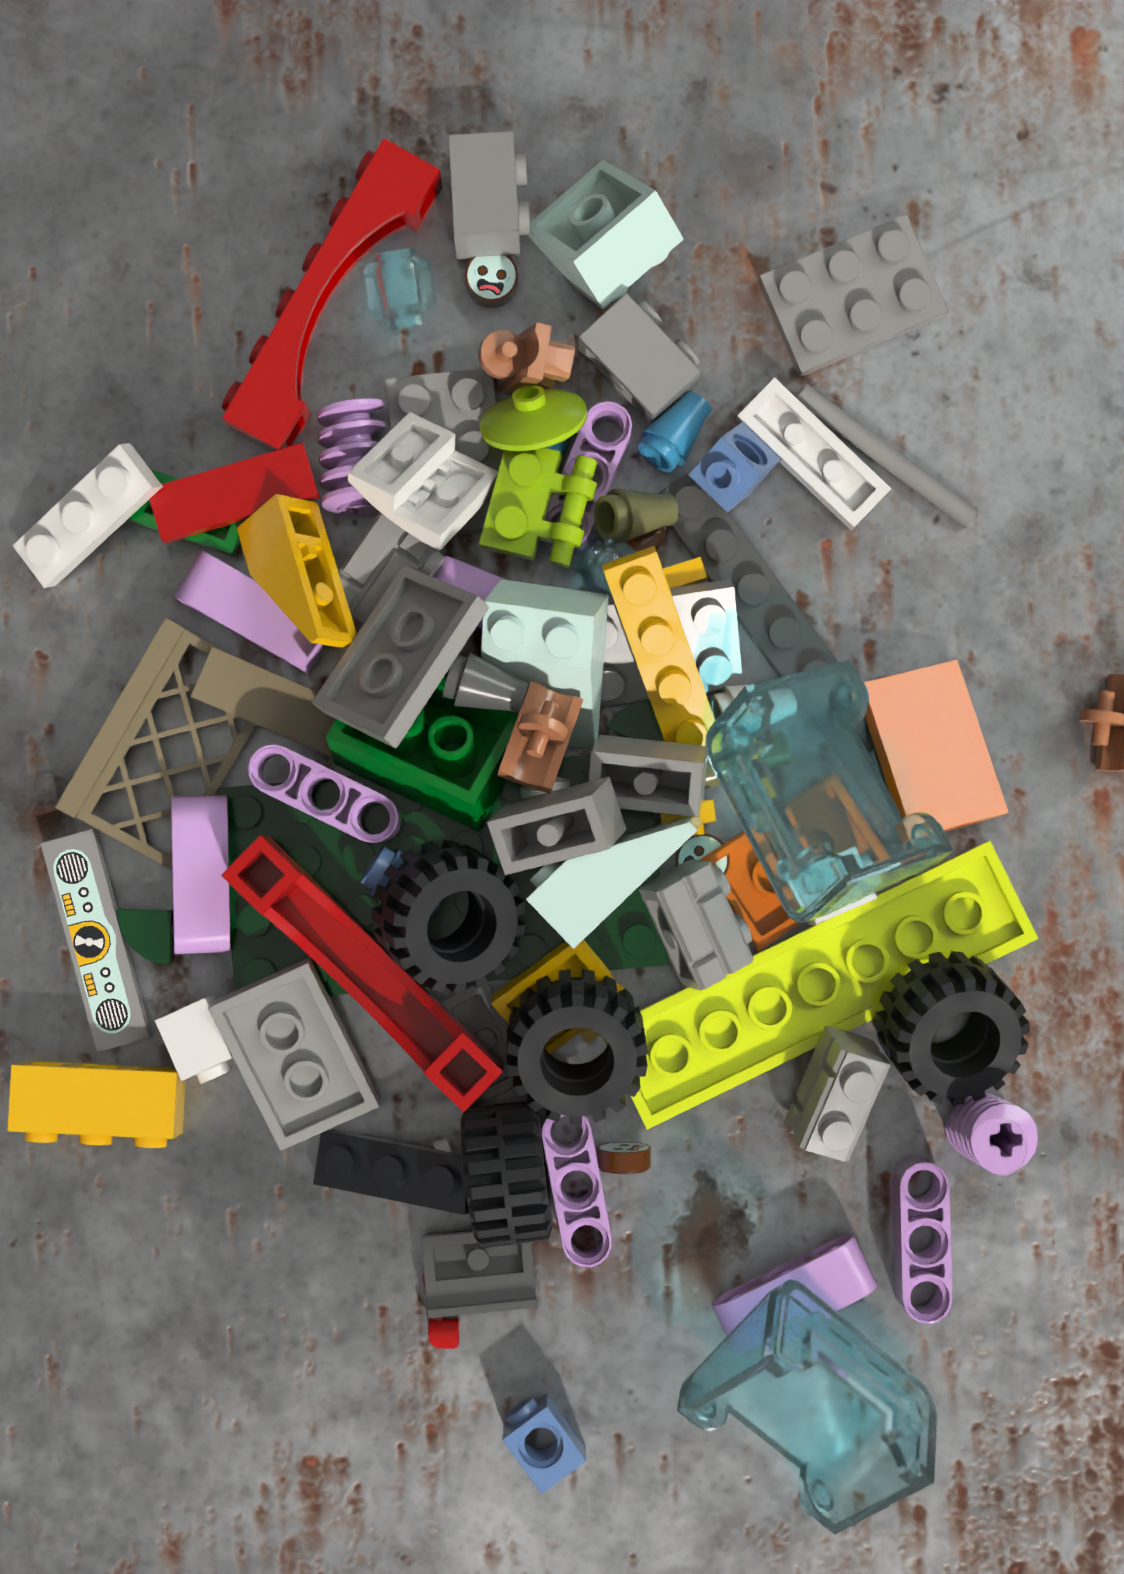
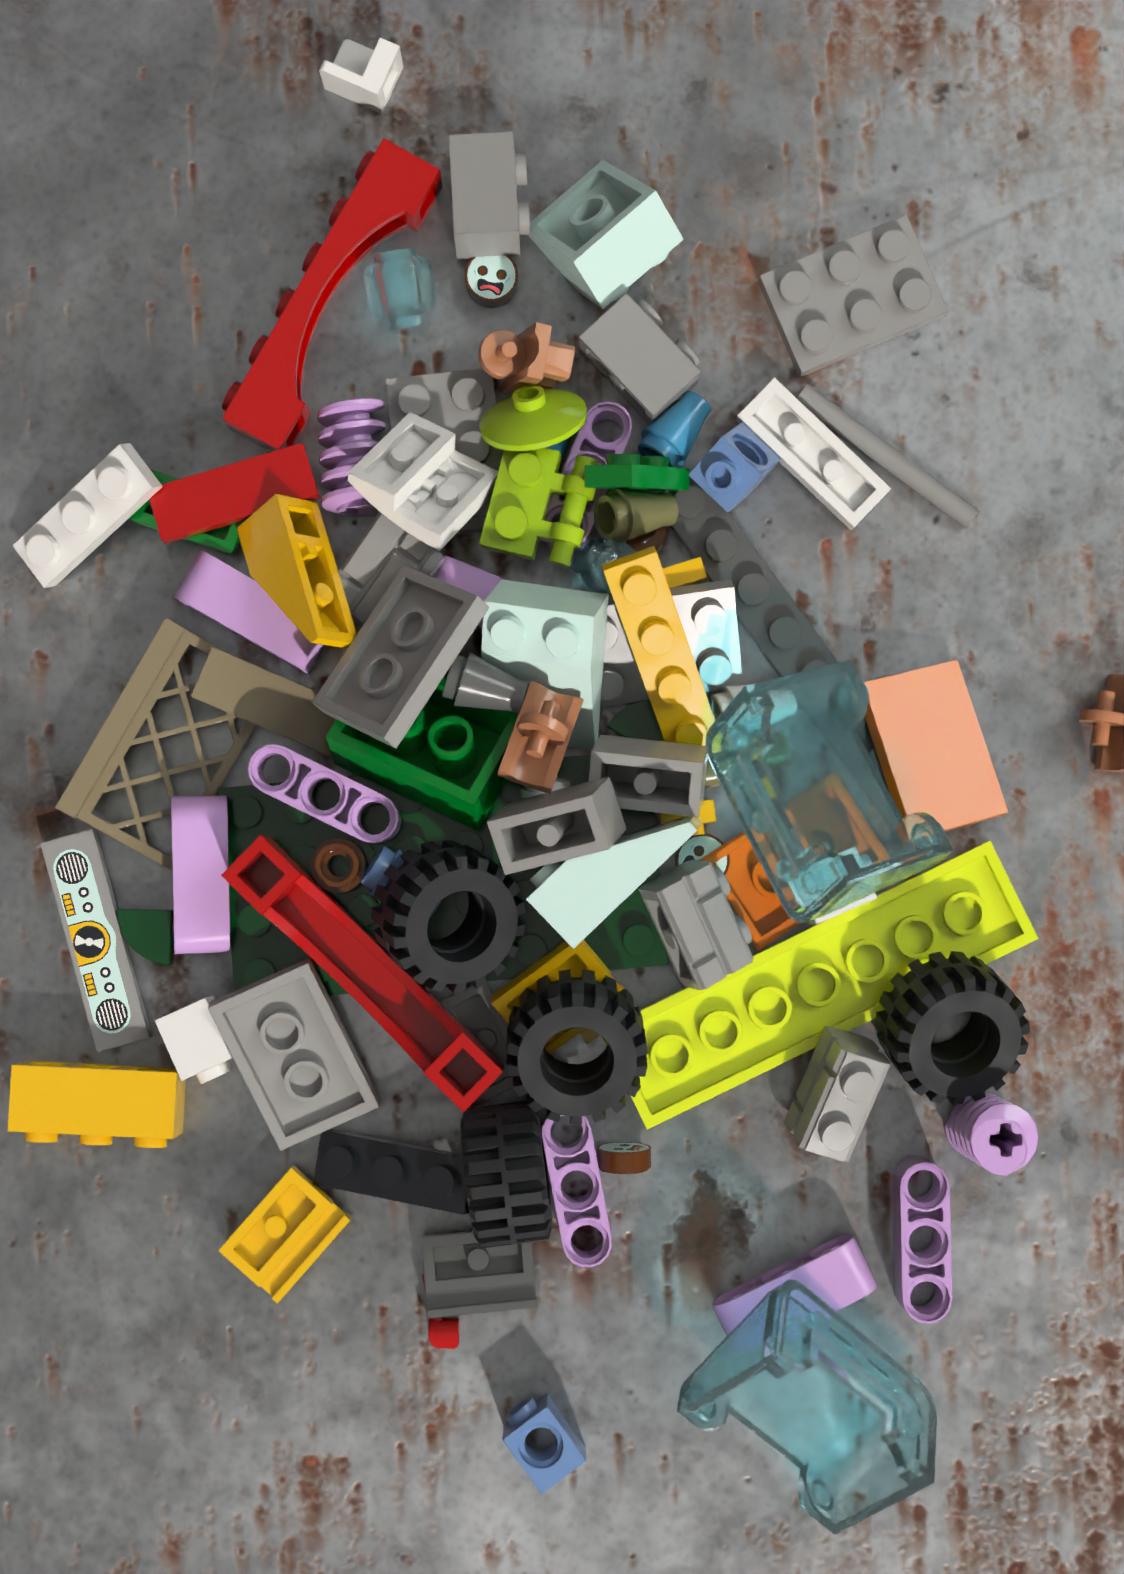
none -> yellow plate [218,1165,352,1304]
none -> reddish brown plate [311,838,366,893]
none -> white panel [319,38,403,114]
none -> green plate [585,454,690,491]

